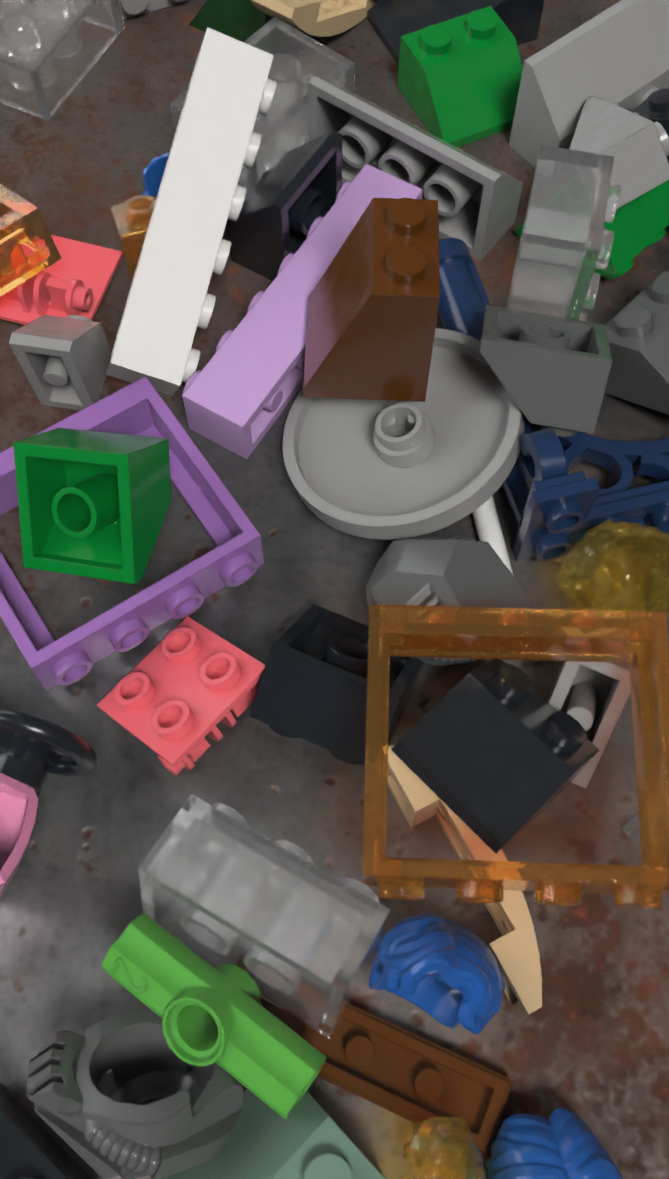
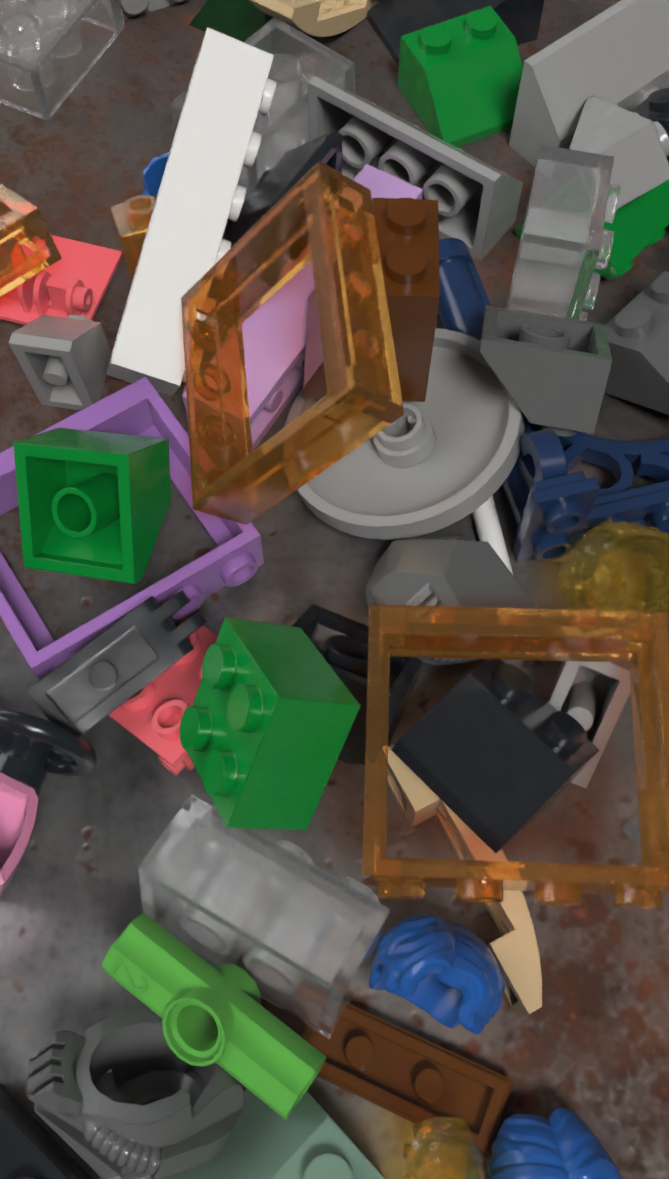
none -> black hinge [26,590,207,737]
none -> green brick [180,617,361,830]
none -> clear orange window [181,161,404,525]

